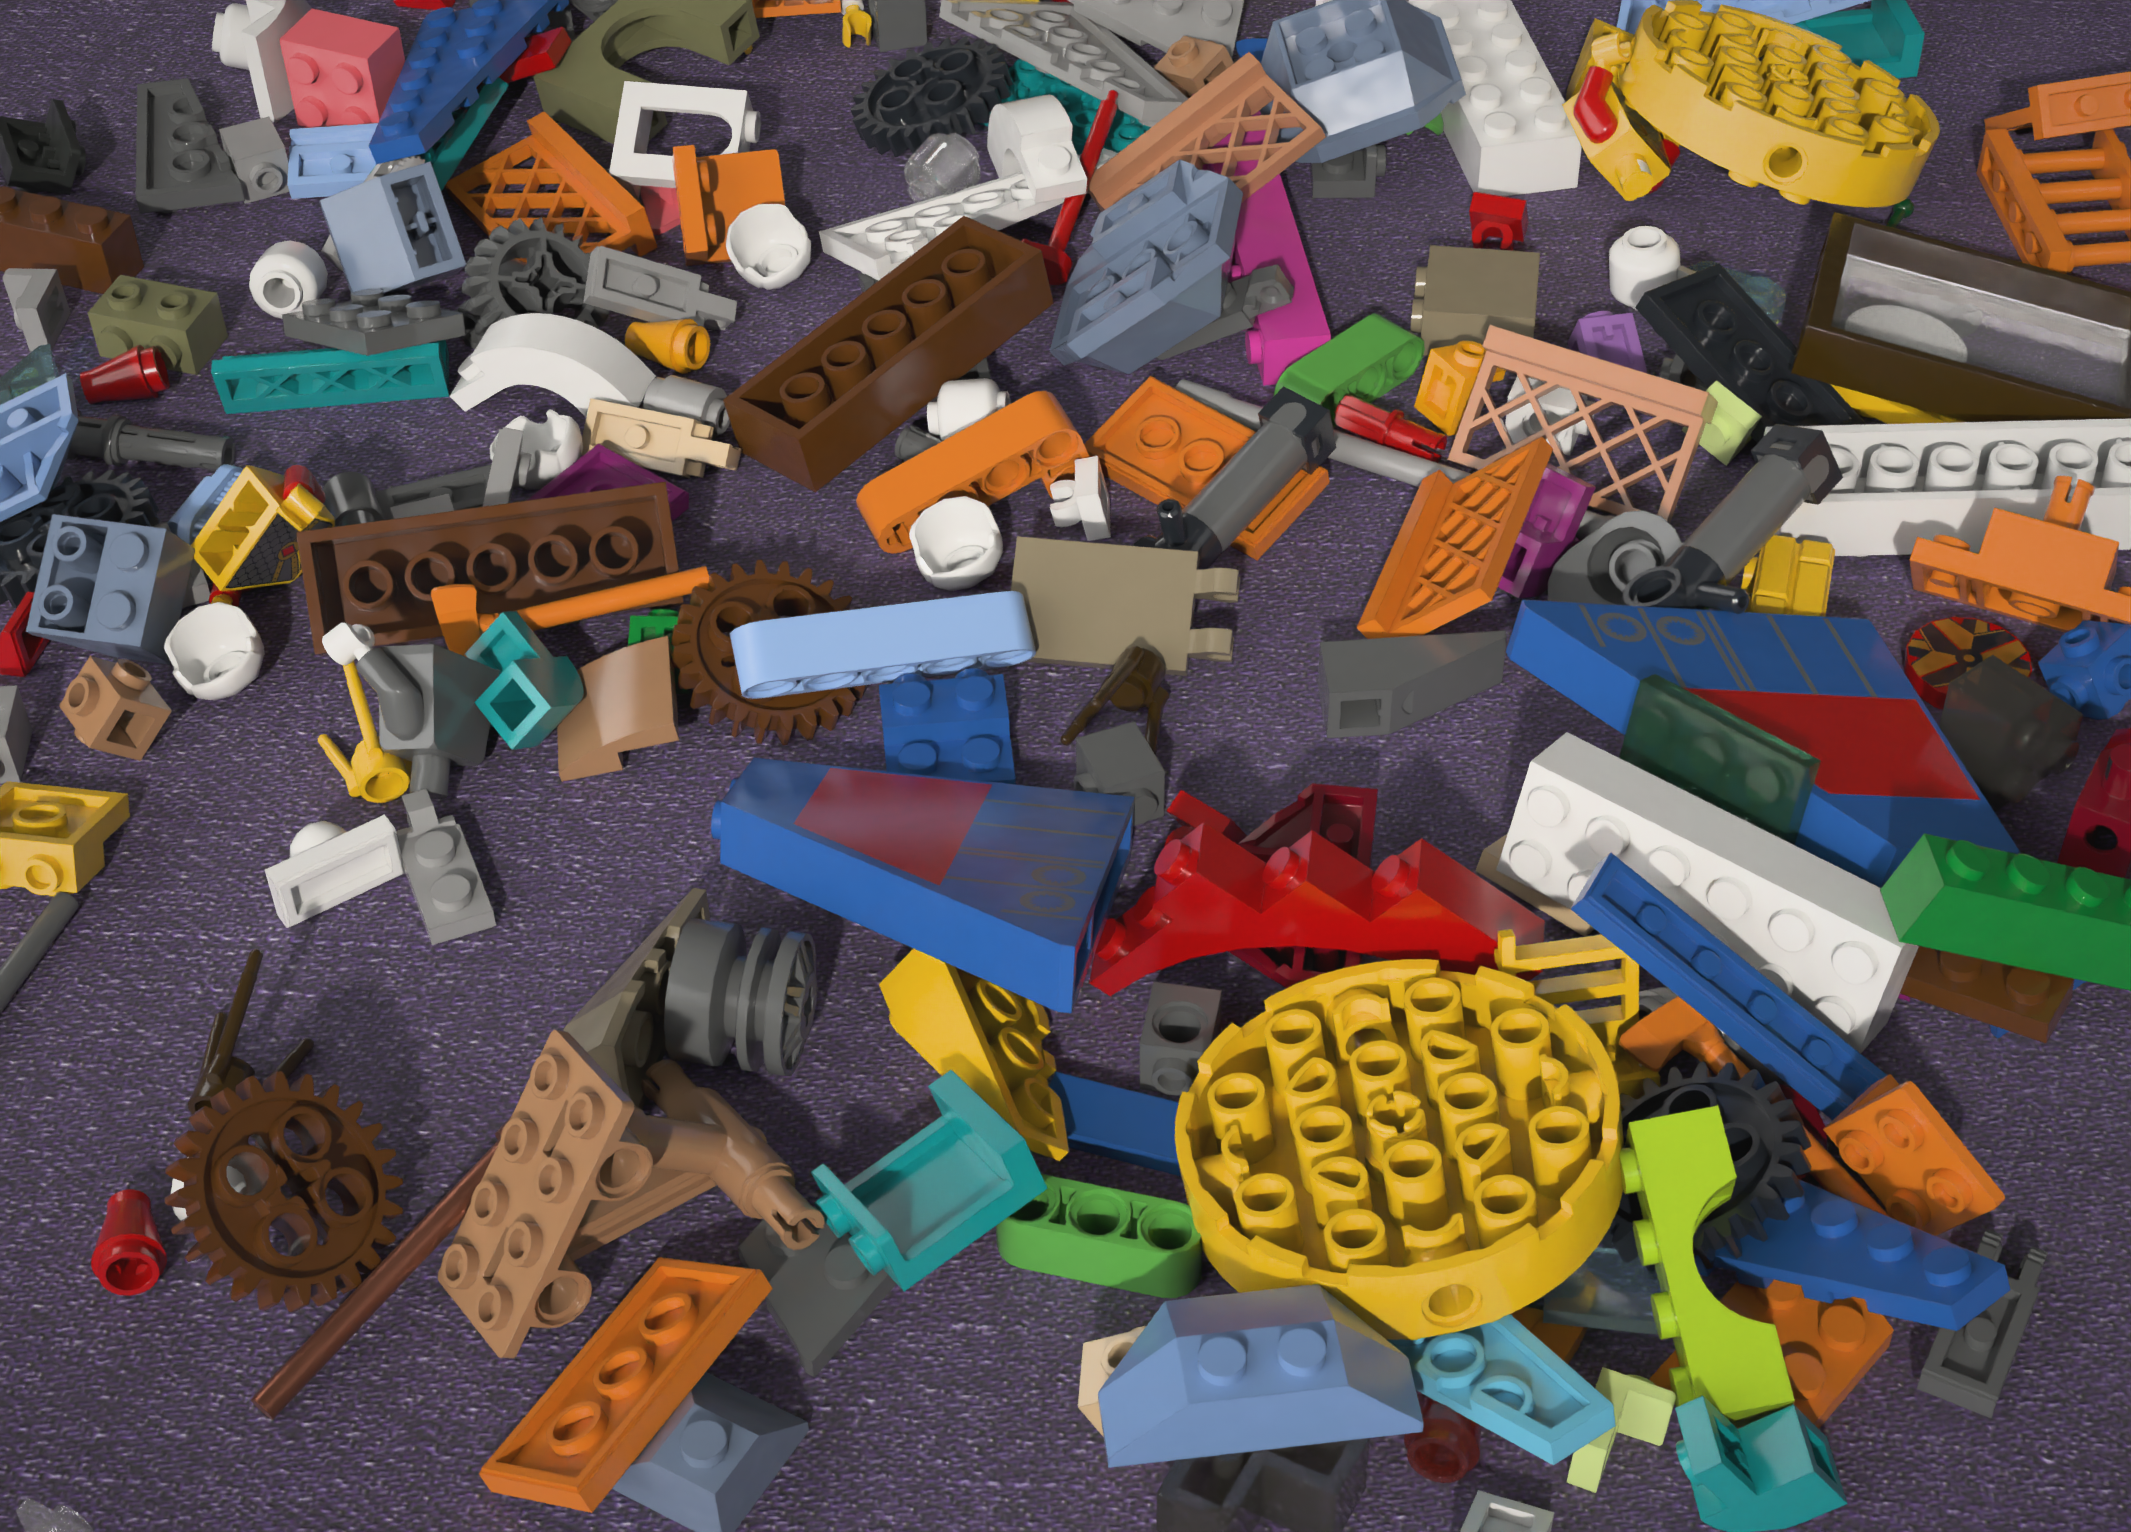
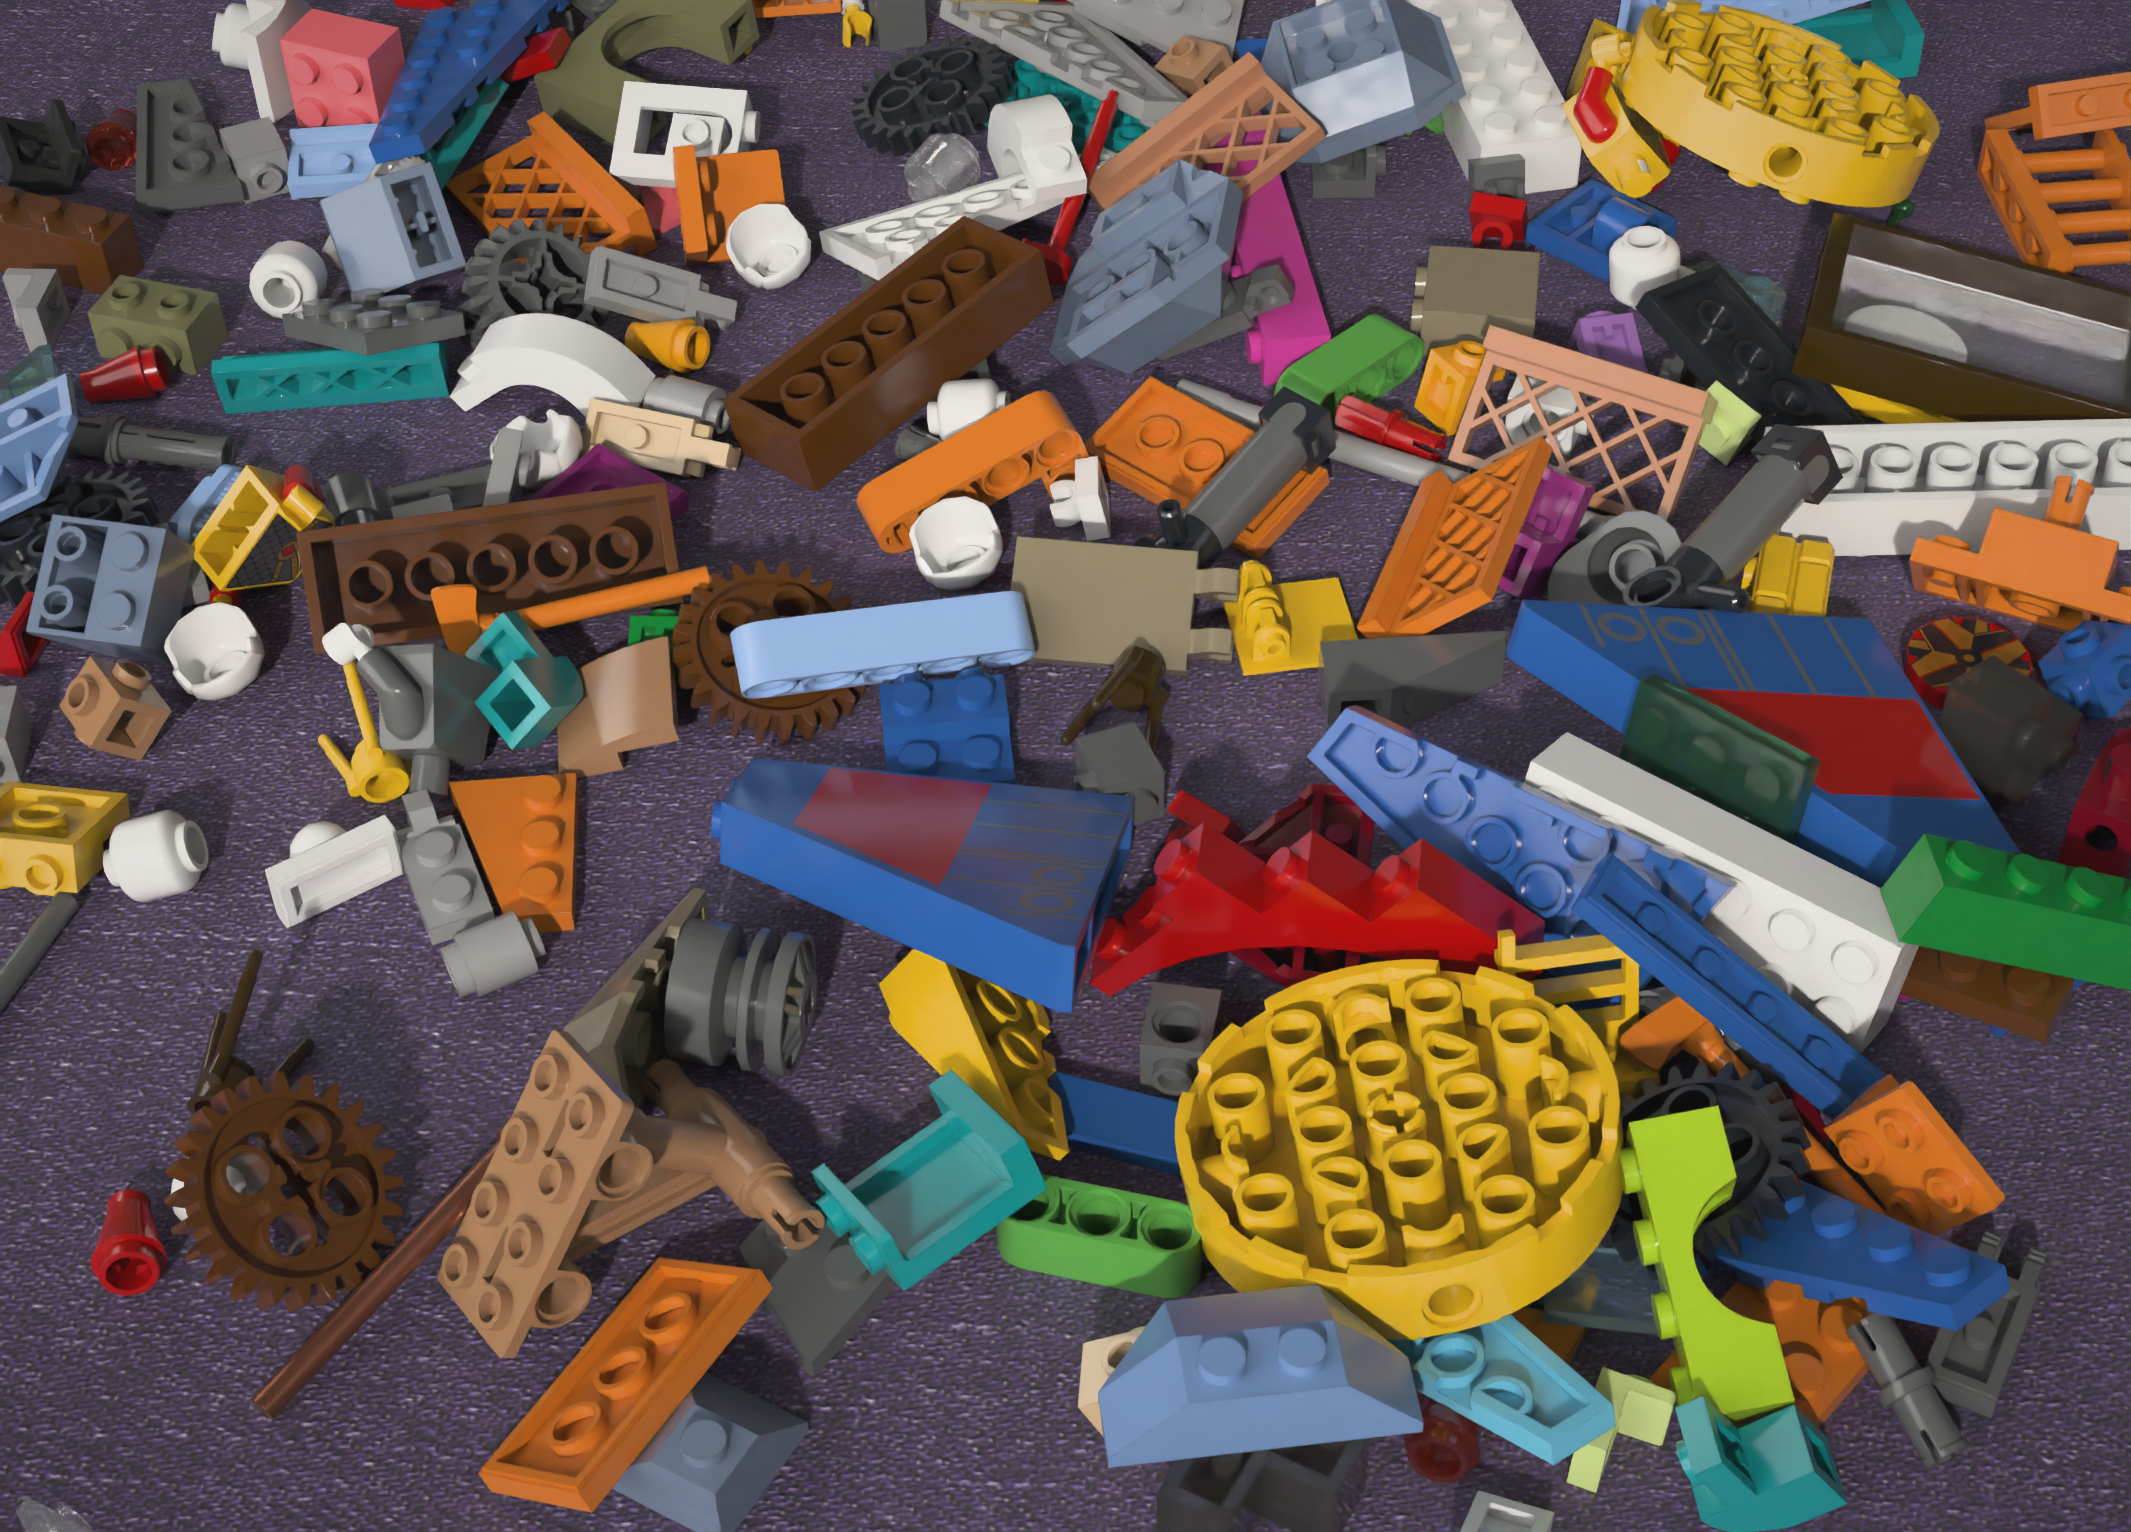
none -> clear red cone [86,109,137,171]
none -> white head [103,810,208,903]
none -> light grey brick [440,911,546,998]
none -> orange wing [449,773,579,933]
none -> white bracket [665,113,731,164]
none -> yellow hinge [1222,560,1358,676]
none -> wing [1307,705,1738,1011]
none -> dark grey tile [1468,154,1525,209]
none -> blue plate [1525,179,1678,283]
none -> dark grey pin [1845,1313,1971,1470]

